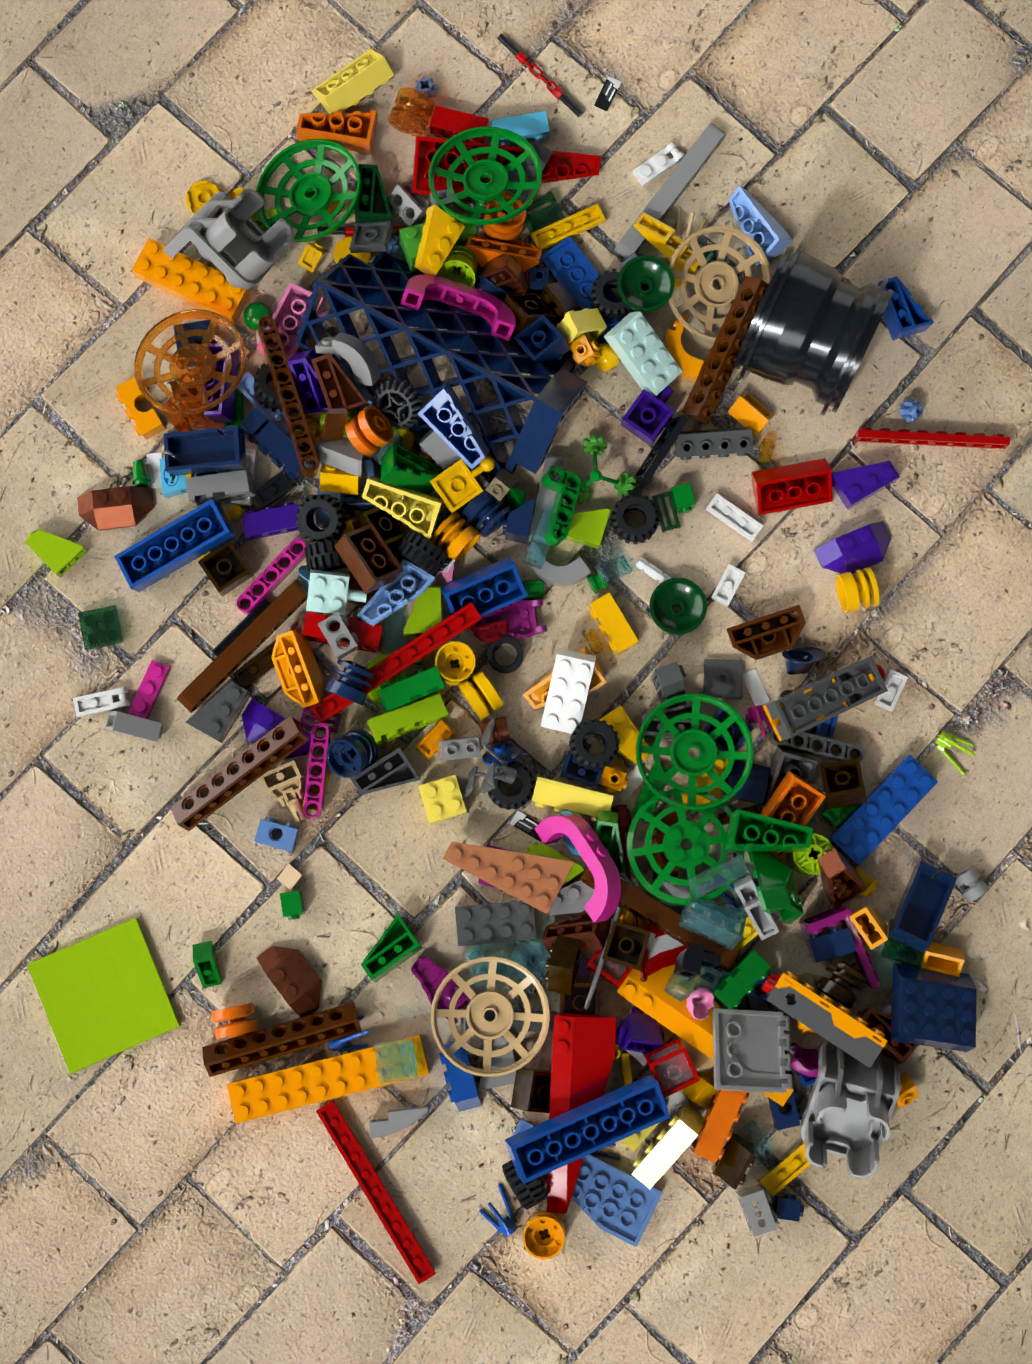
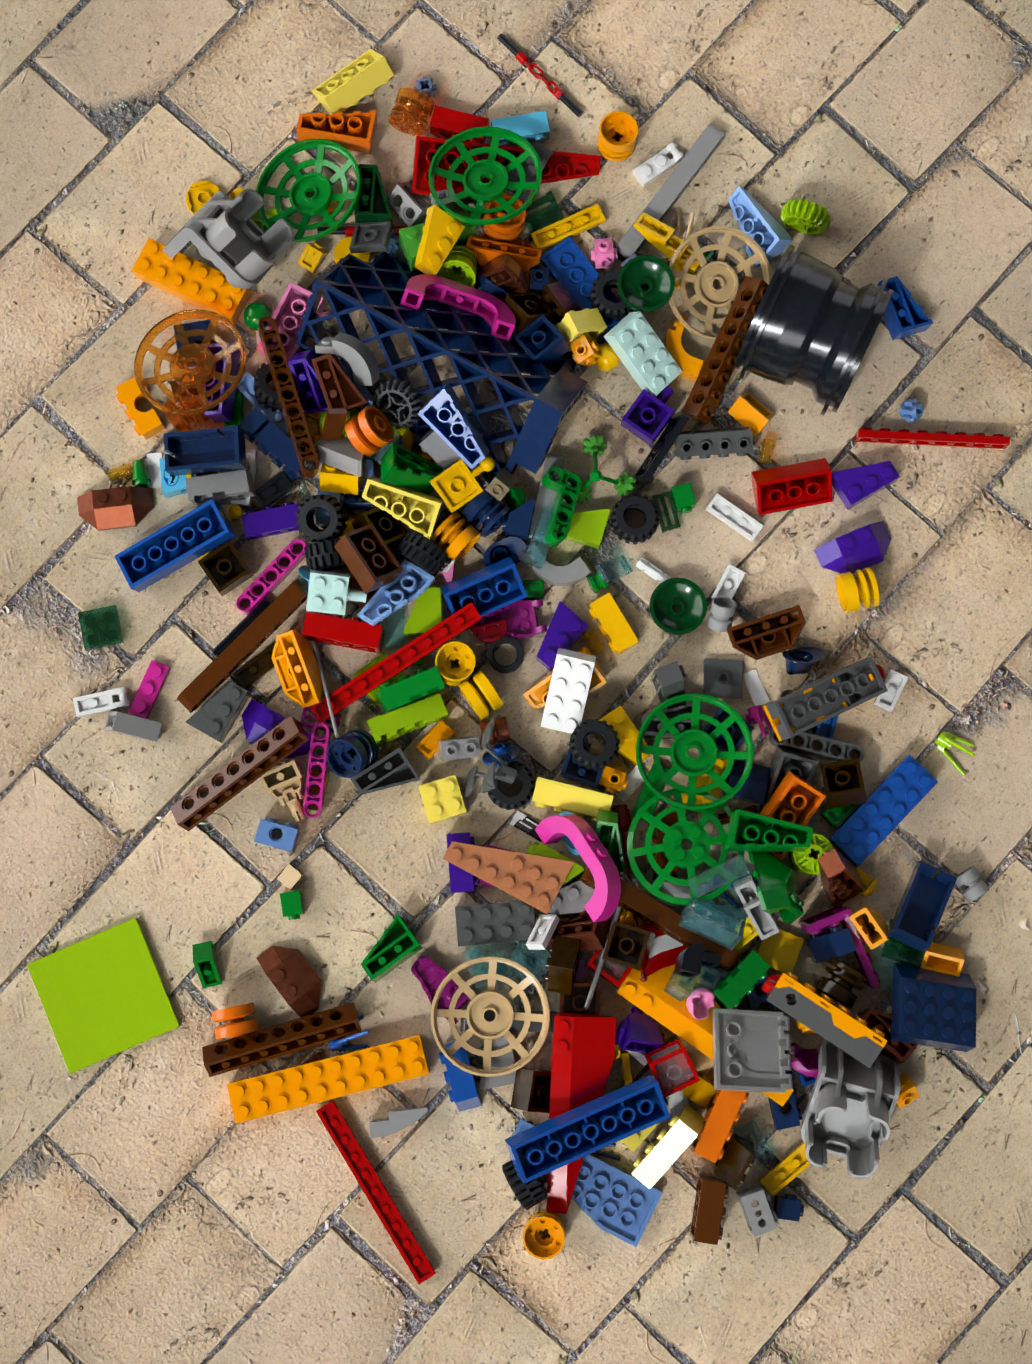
lime slope [25,529,88,577] -> none
light grey brick [318,612,360,659] -> none
dark blue wheel [326,659,376,705] -> none
clear light blue bracket [374,1038,419,1084] -> none
blue plant [479,1183,518,1237] -> none
sticker [594,76,622,111] -> none
none -> clear yellow pin [107,463,133,482]
none -> light grey axle [313,642,339,737]
none -> dark purple brick [446,832,478,893]
none -> dark blue piece [483,536,527,567]
none -> white plate [526,914,560,950]
none -> dark purple wedge [536,601,589,672]
none -> bright pink brick [590,238,618,269]
none -> light orange wheel [597,111,638,162]
none -> reddish brown brick [690,1175,729,1245]
none -> light grey wheel [707,597,736,632]
none -> yellow tile [757,929,804,974]
none -> lime gear [780,198,832,236]

